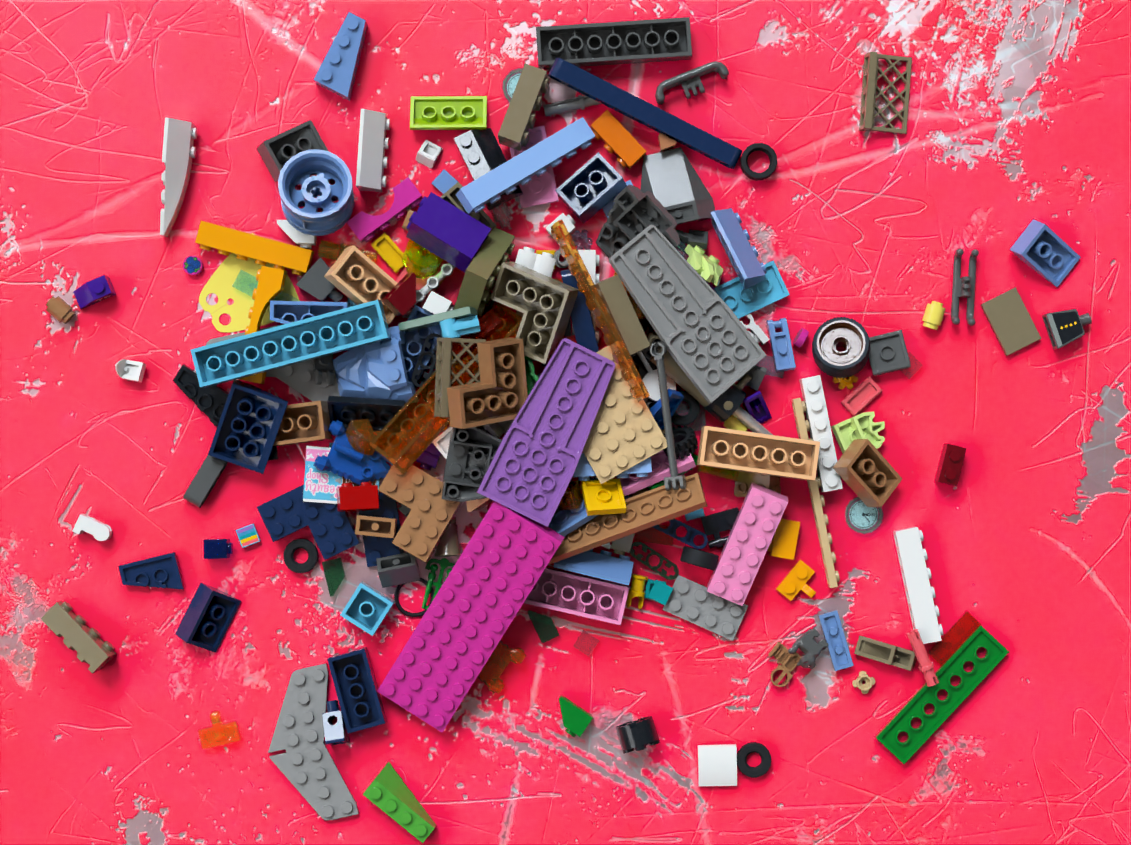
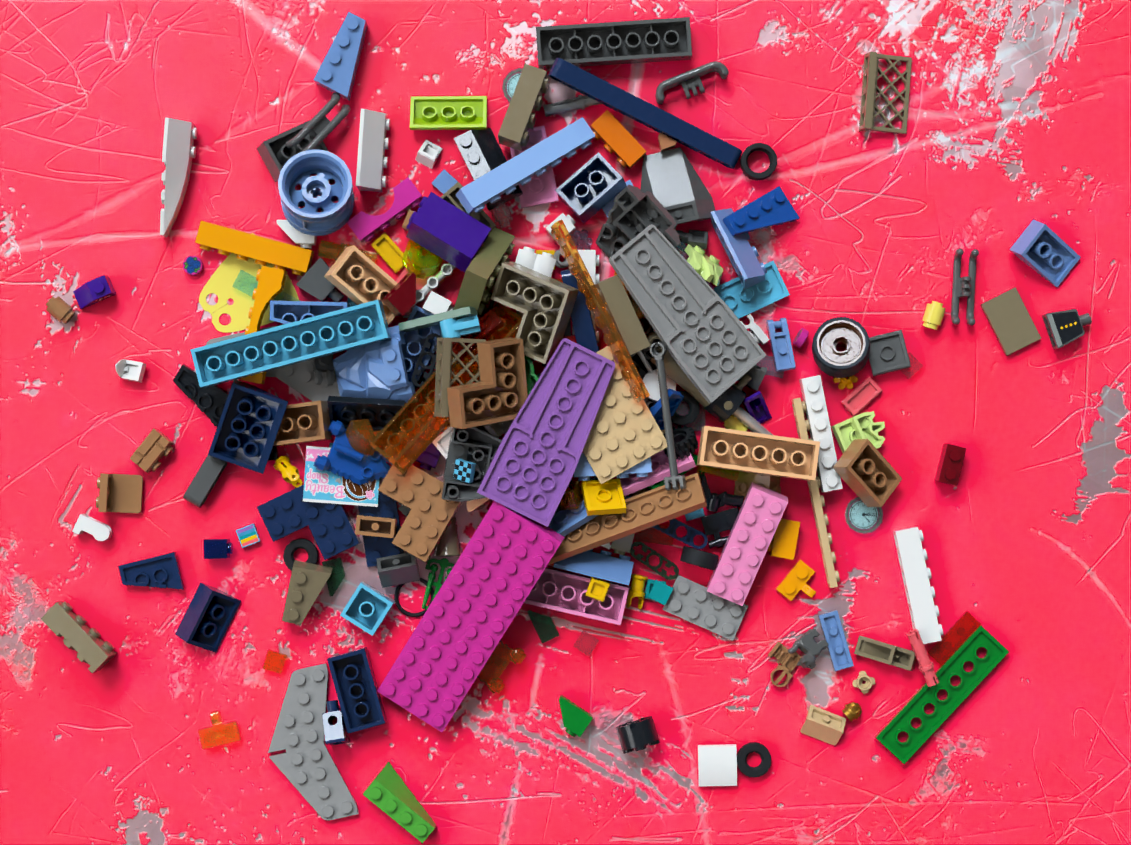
red brick [336,482,379,512] -> none
none -> medium nougat bracket [96,473,143,513]
none -> medium nougat brick [130,428,174,473]
none -> clear orange tile [263,650,287,674]
none -> yellow piece [273,456,303,488]
none -> dark tan wedge [282,560,332,625]
none -> dark grey piece [286,93,351,154]
none -> medium azure tile [453,458,476,483]
none -> yellow tile [585,577,610,602]
none -> black pin [698,472,744,512]
none -> blue wing [723,186,800,236]
none -> tan panel [800,705,846,746]
none -> pearl gold plate [842,702,862,722]

